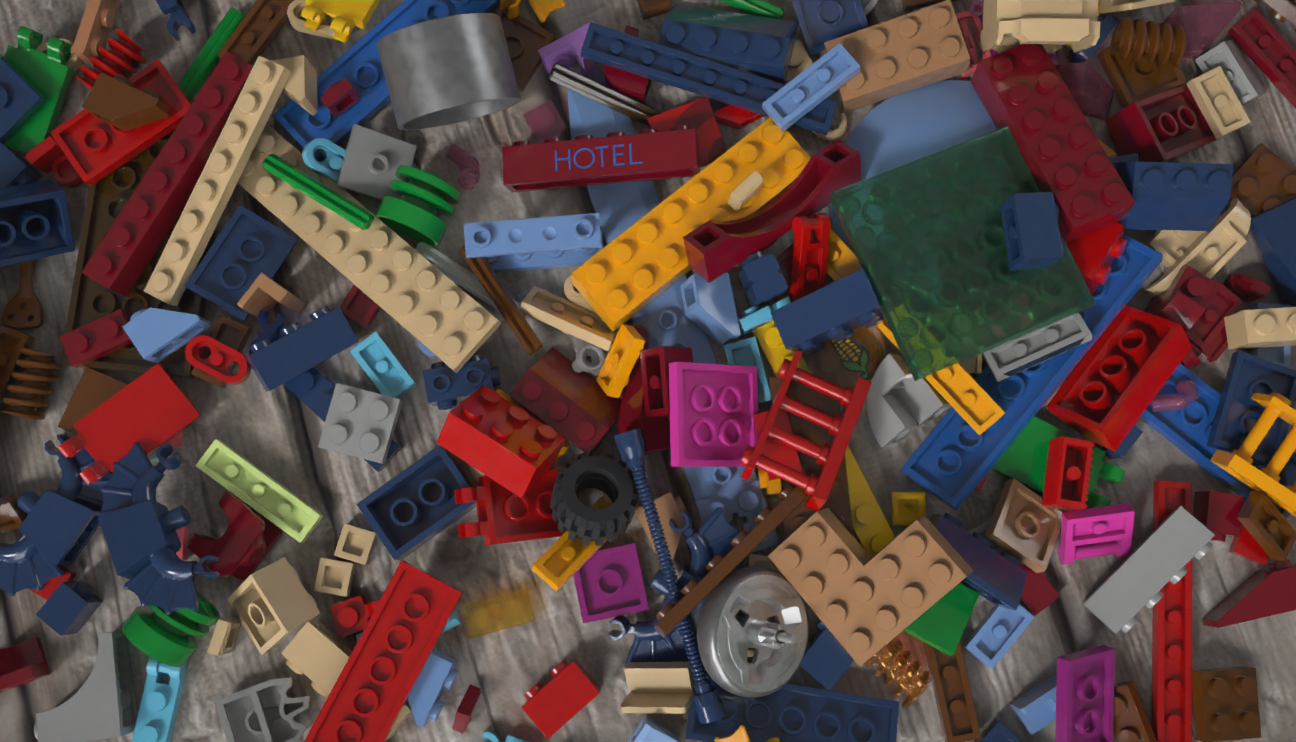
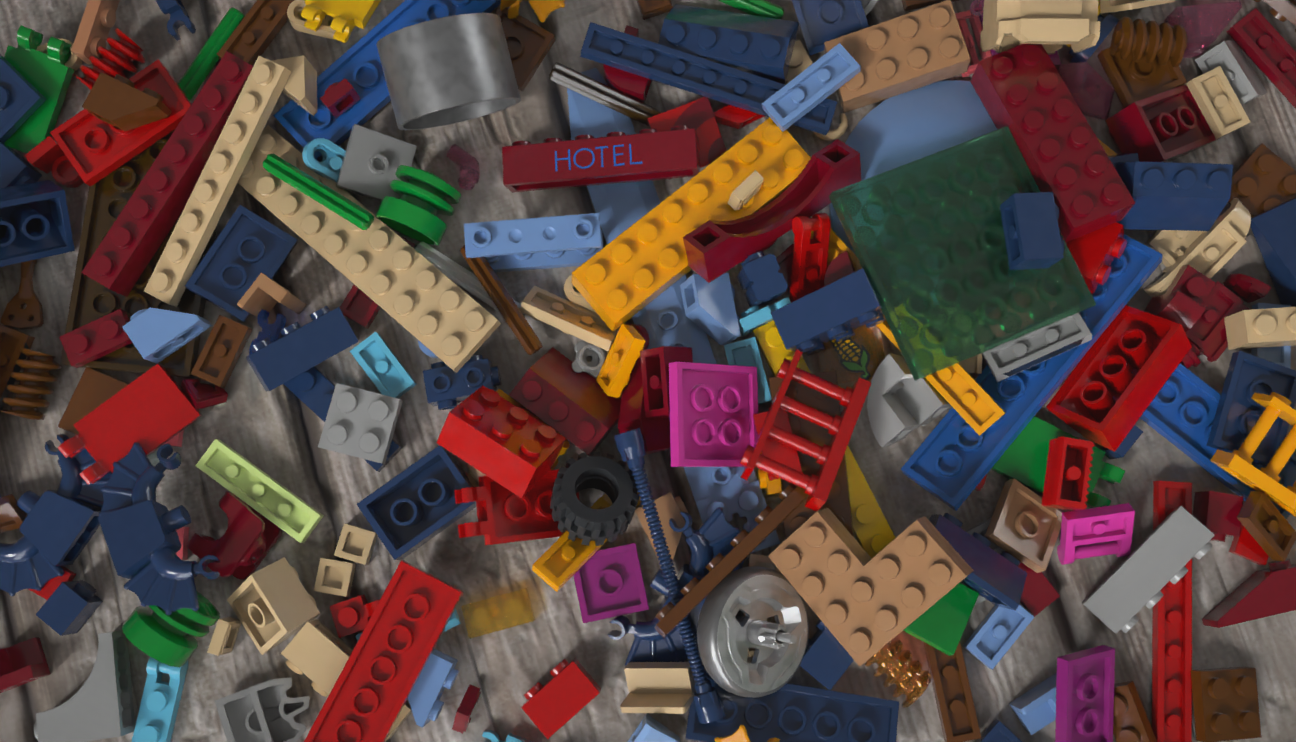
red plate [185,335,252,385] -> none
clear pink plate [523,100,567,143] -> none
medium lavender slope [538,20,596,77] -> none
yellow tile [891,491,926,526] -> none
clear pink arm [1151,380,1198,412] -> none
none -> dark red tile [181,379,228,410]
none -> dark red tile [824,251,855,287]

